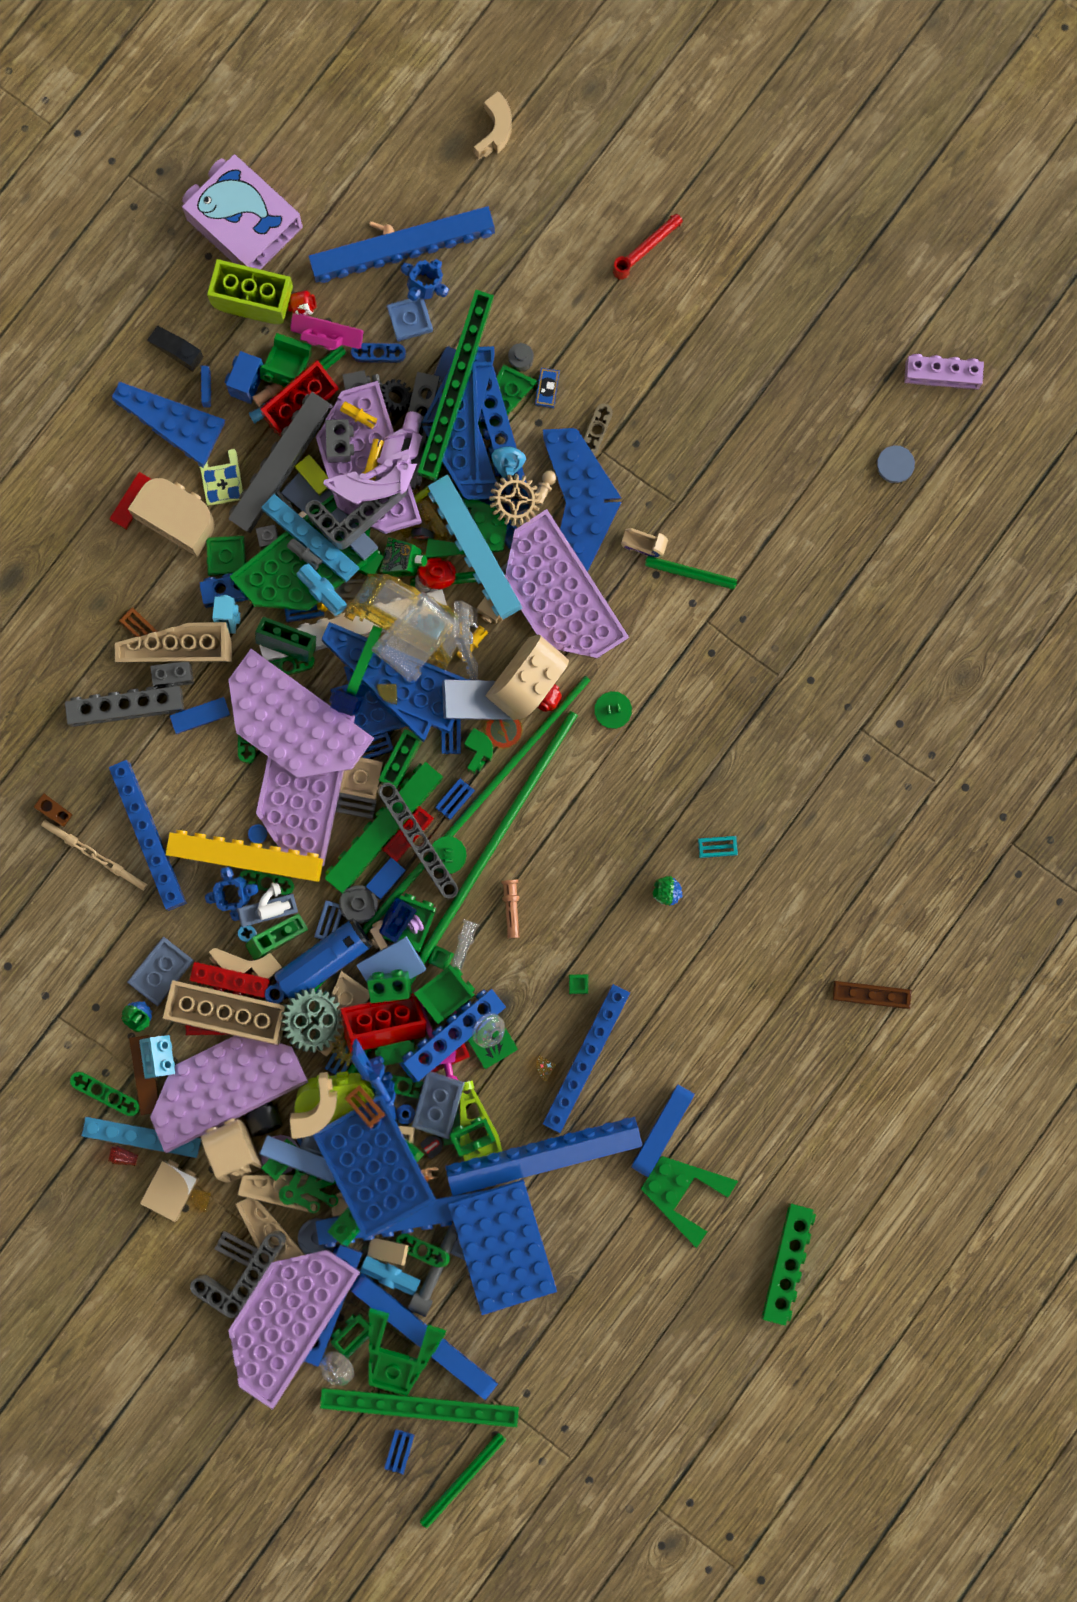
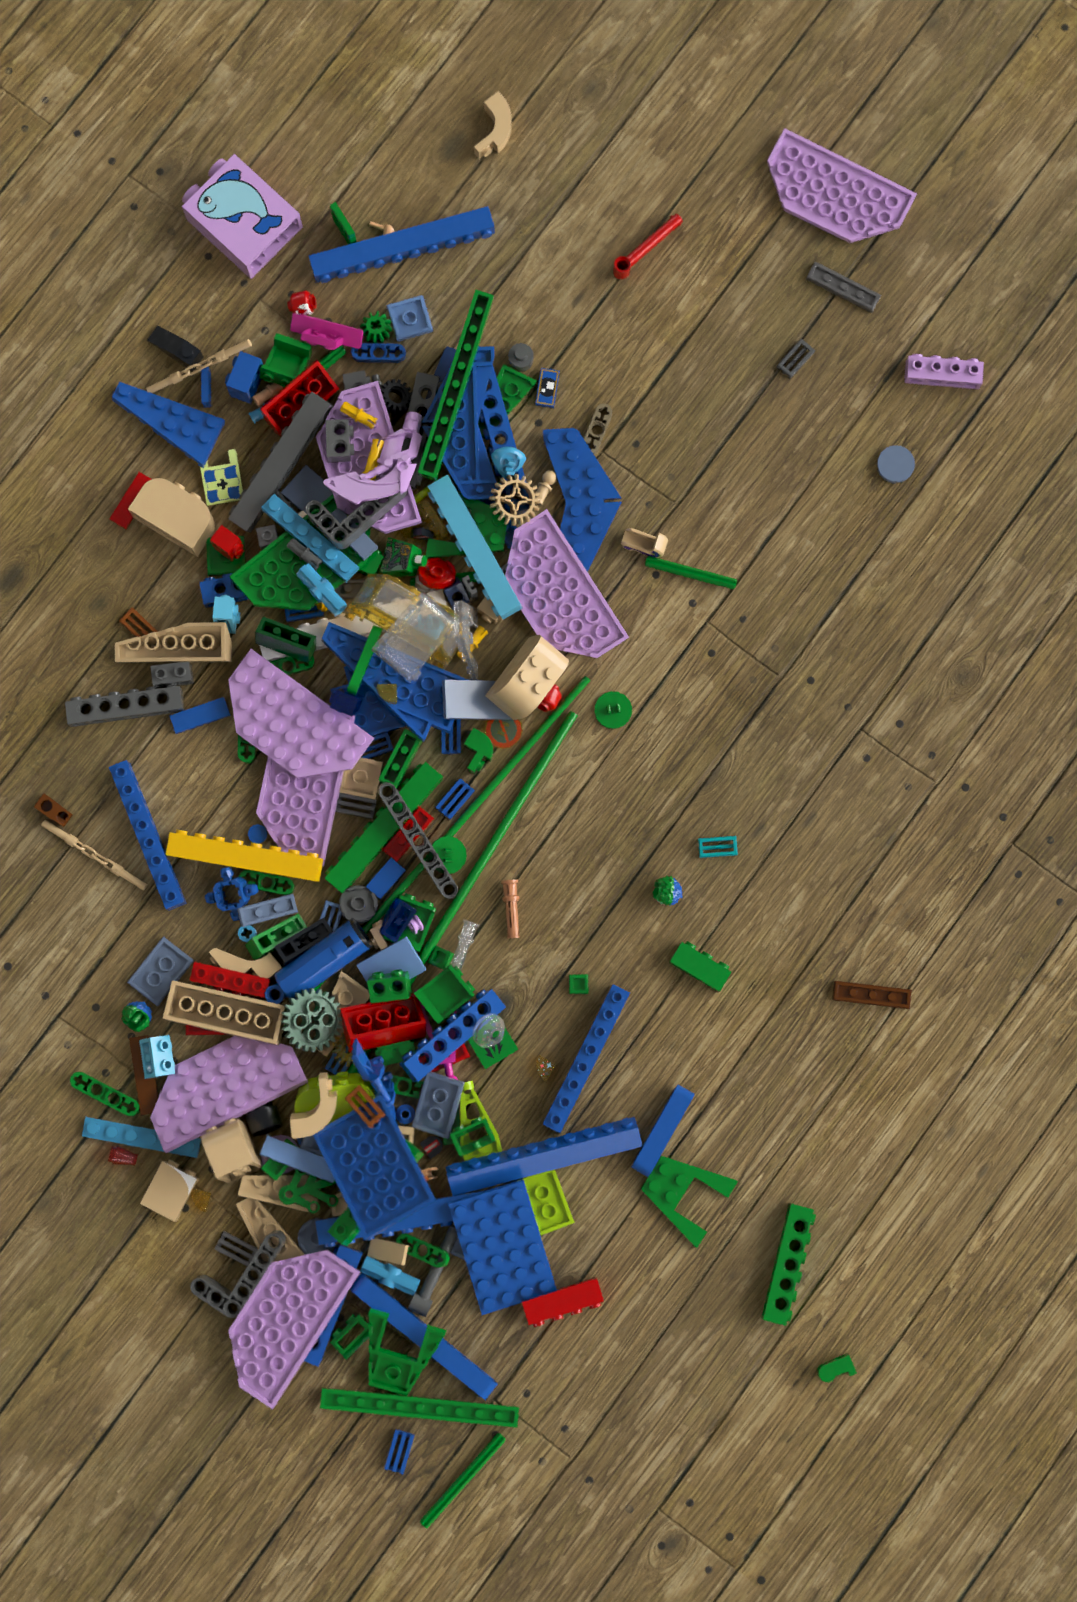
lime brick [207,259,293,324] -> none
white plant [257,882,290,920] -> none
neon yellow tile [295,455,329,496] -> none
clear piece [321,1352,354,1386] -> none
blue piece [401,259,449,301] -> none
none -> tan piece [146,339,252,393]
none -> red brick [210,525,244,562]
none -> black slope [274,918,333,968]
none -> green tile [330,202,357,245]
none -> green gear [360,311,392,343]
none -> dark blue brick [442,577,470,610]
none -> dark grey tile [462,575,478,603]
none -> lime plate [518,1170,574,1236]
none -> red brick [522,1277,604,1327]
none -> green brick [669,941,732,993]
none -> lavender plate [767,128,917,243]
none -> dark grey tile [776,339,815,379]
none -> flat silver tile [806,262,881,313]
none -> green leg [817,1353,857,1383]

